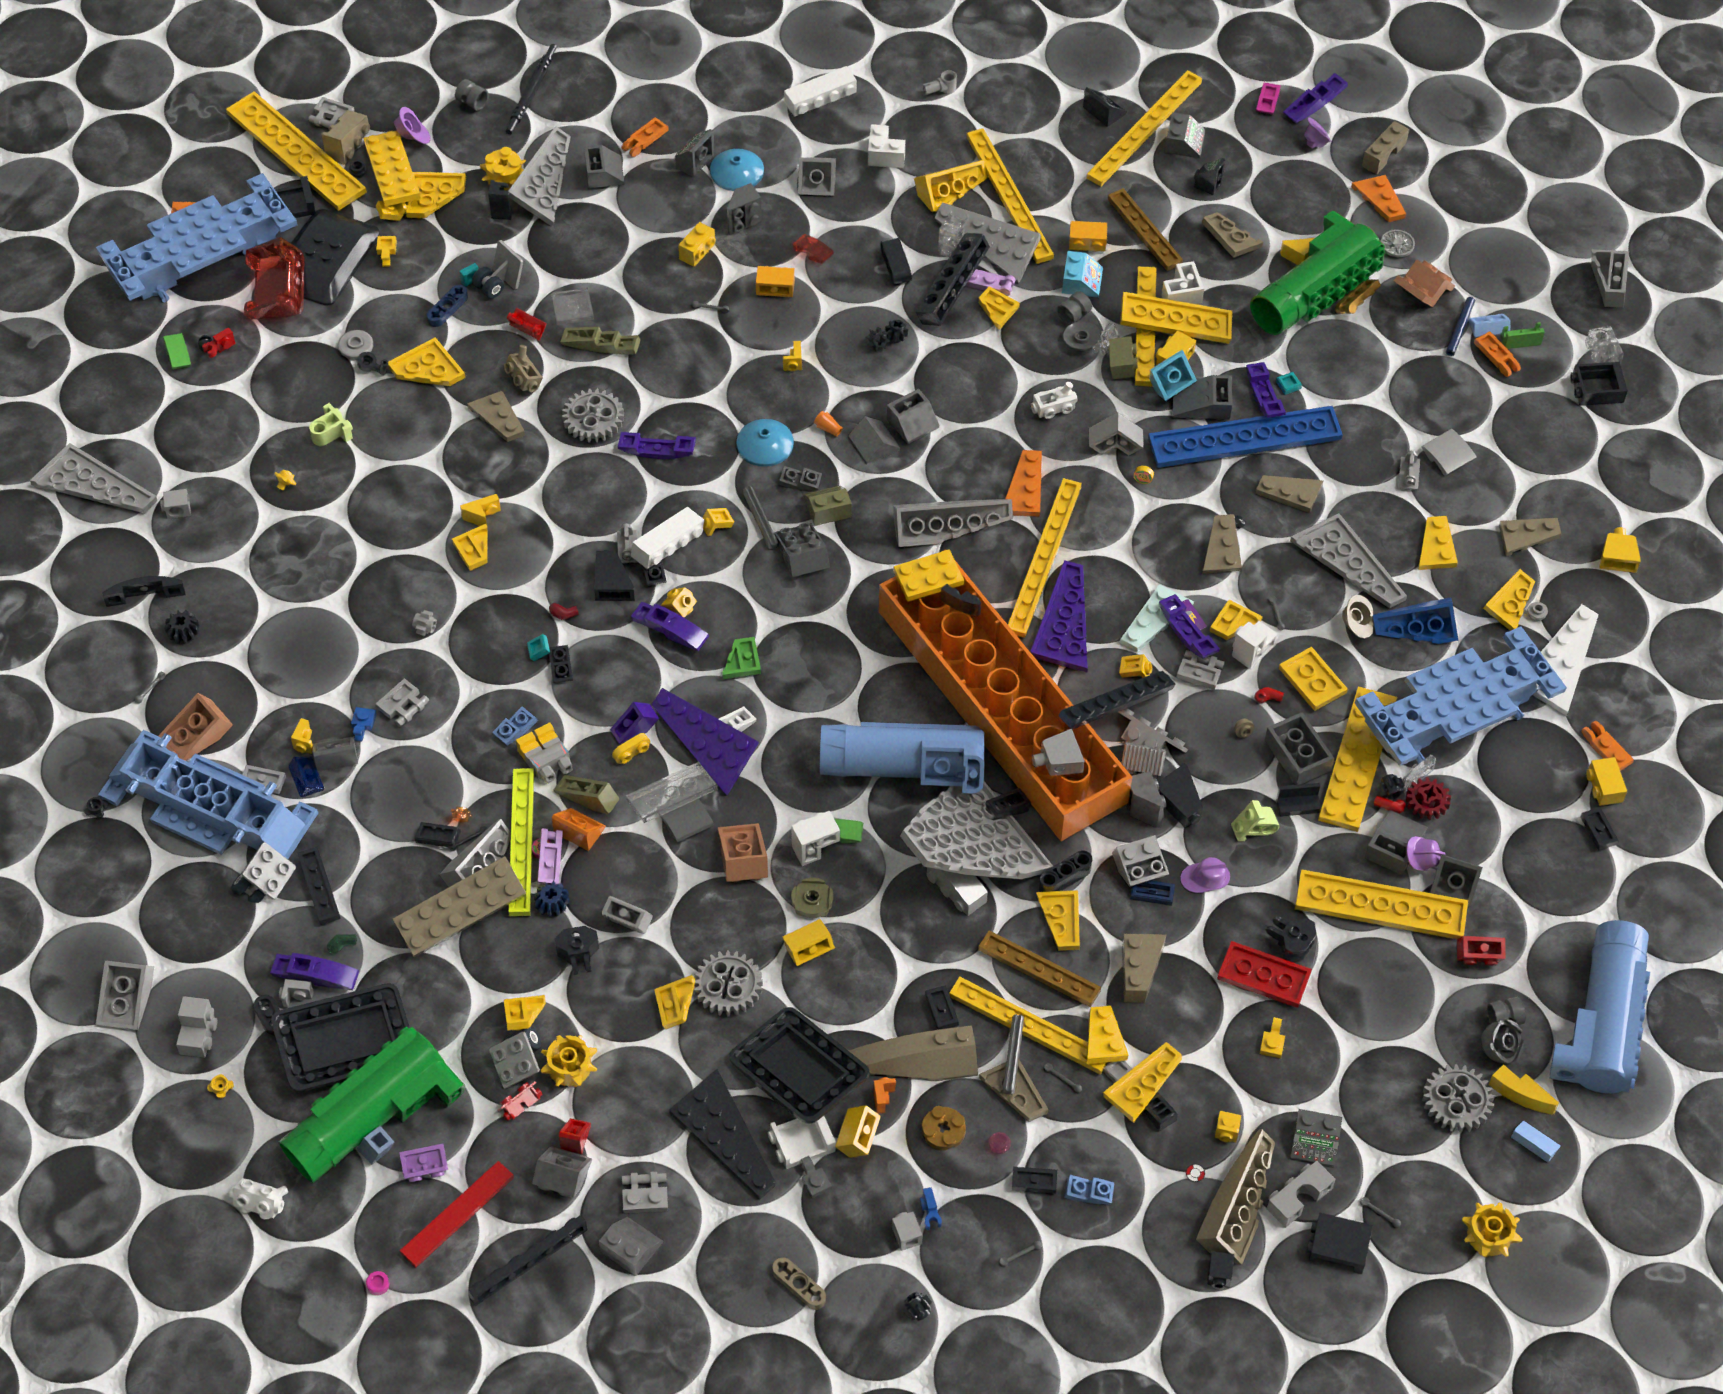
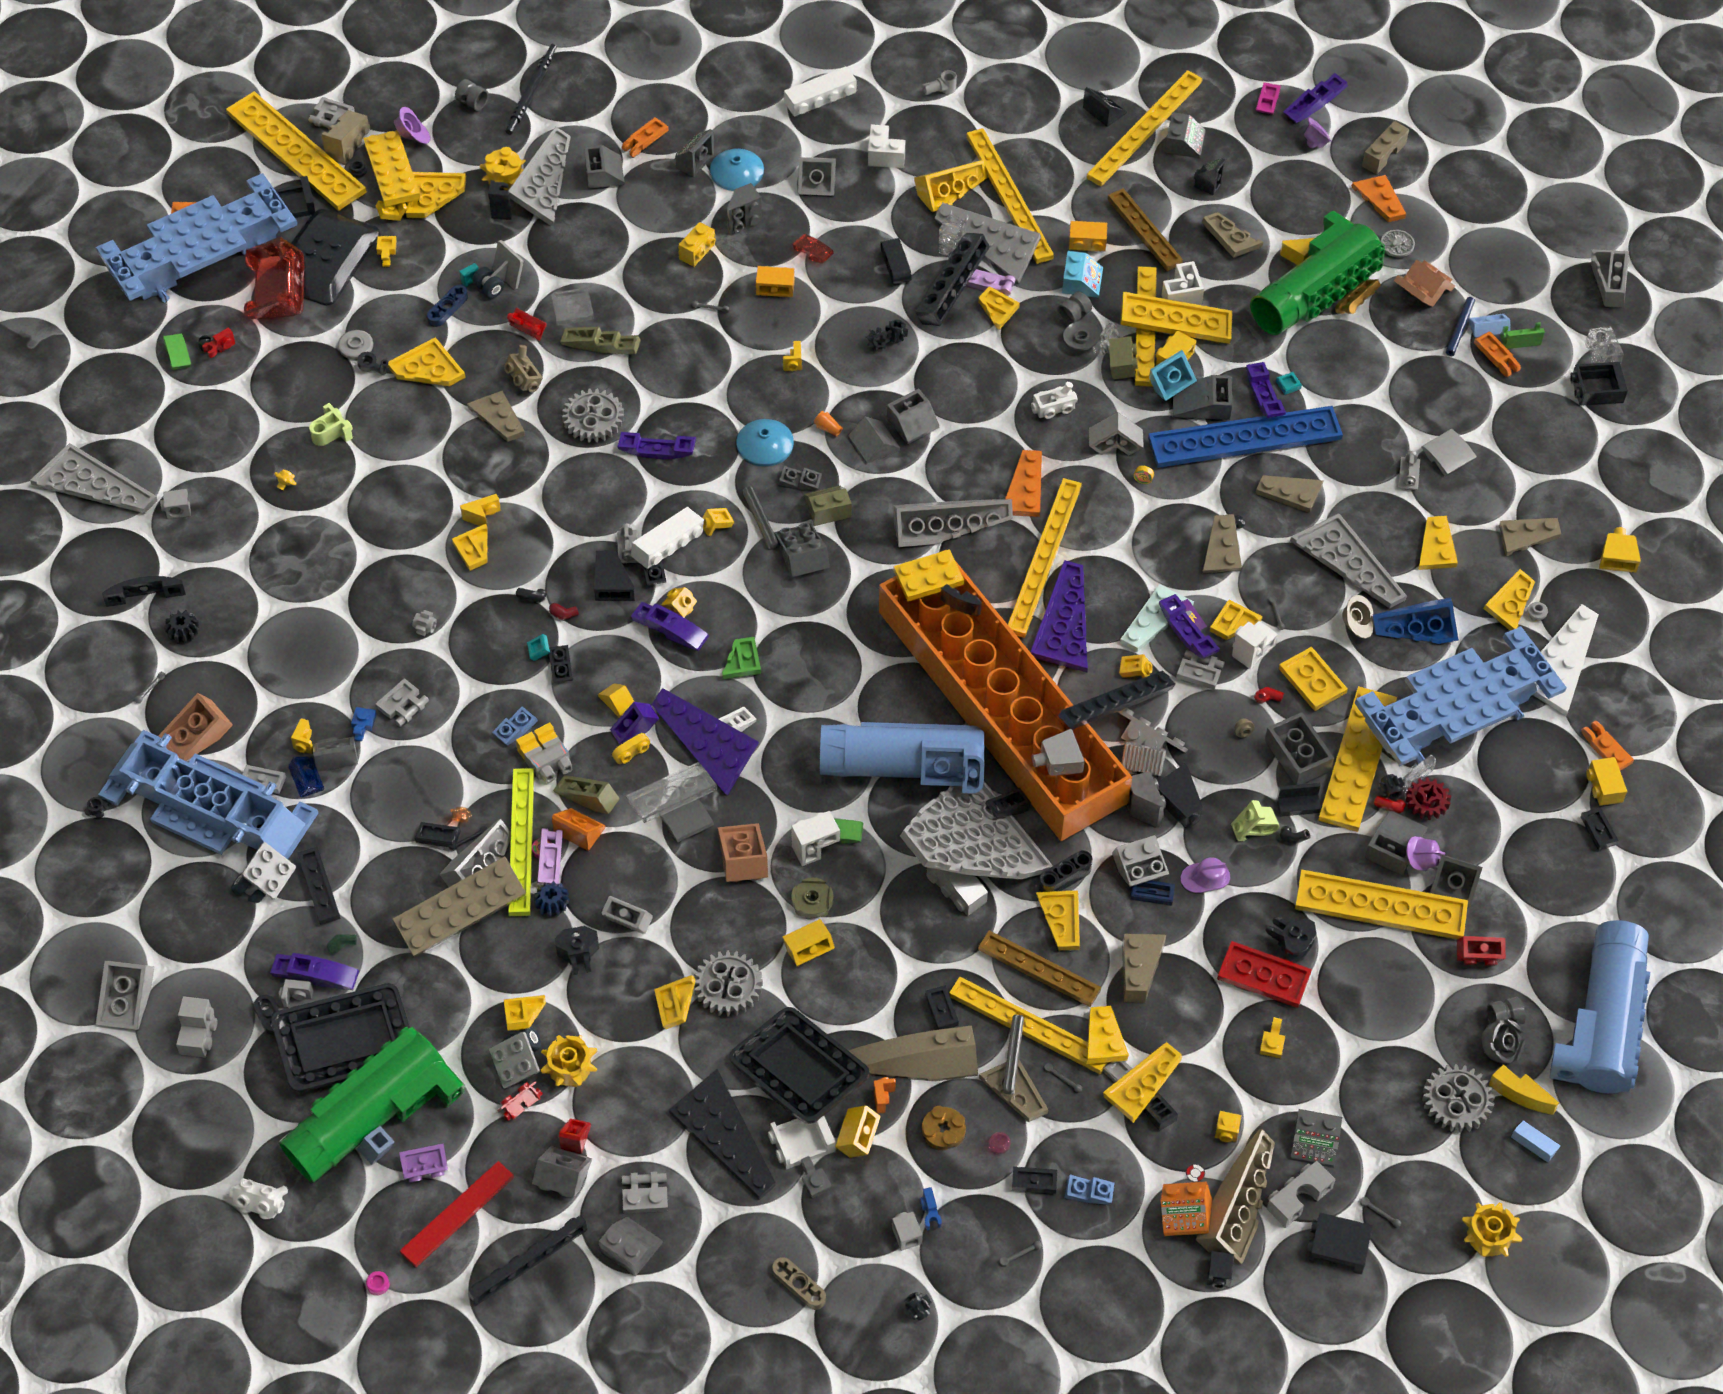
yellow plate [207,1074,234,1098] -> none
none -> black arm [516,588,547,603]
none -> yellow slope [598,684,634,718]
none -> orange slope [1161,1181,1212,1236]
none -> black arm [1280,826,1311,844]

